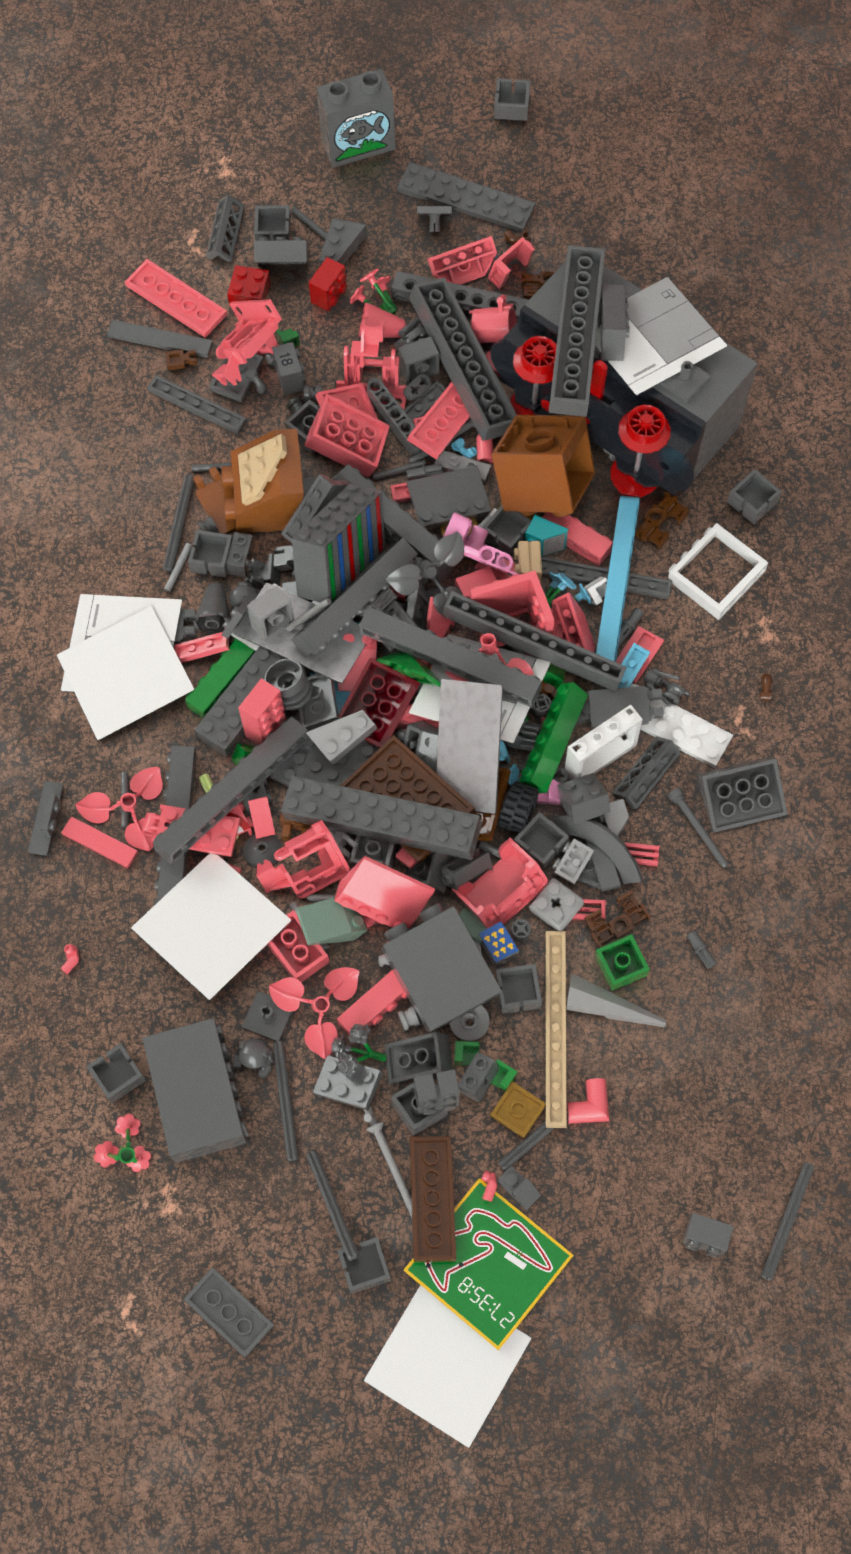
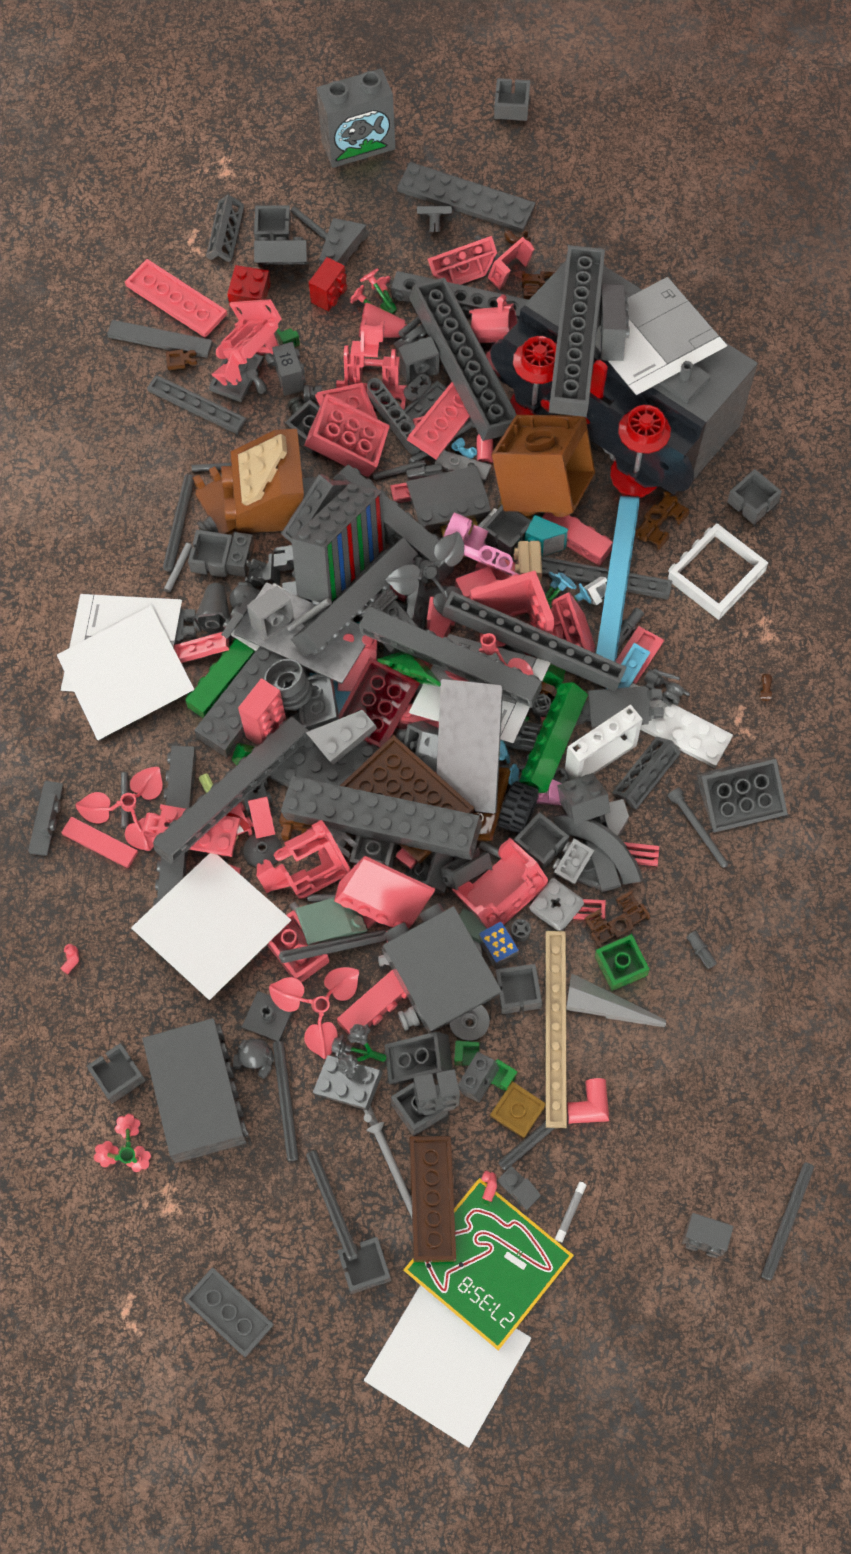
none -> dark grey axle [279,929,386,963]
none -> light grey bar [555,1182,587,1243]

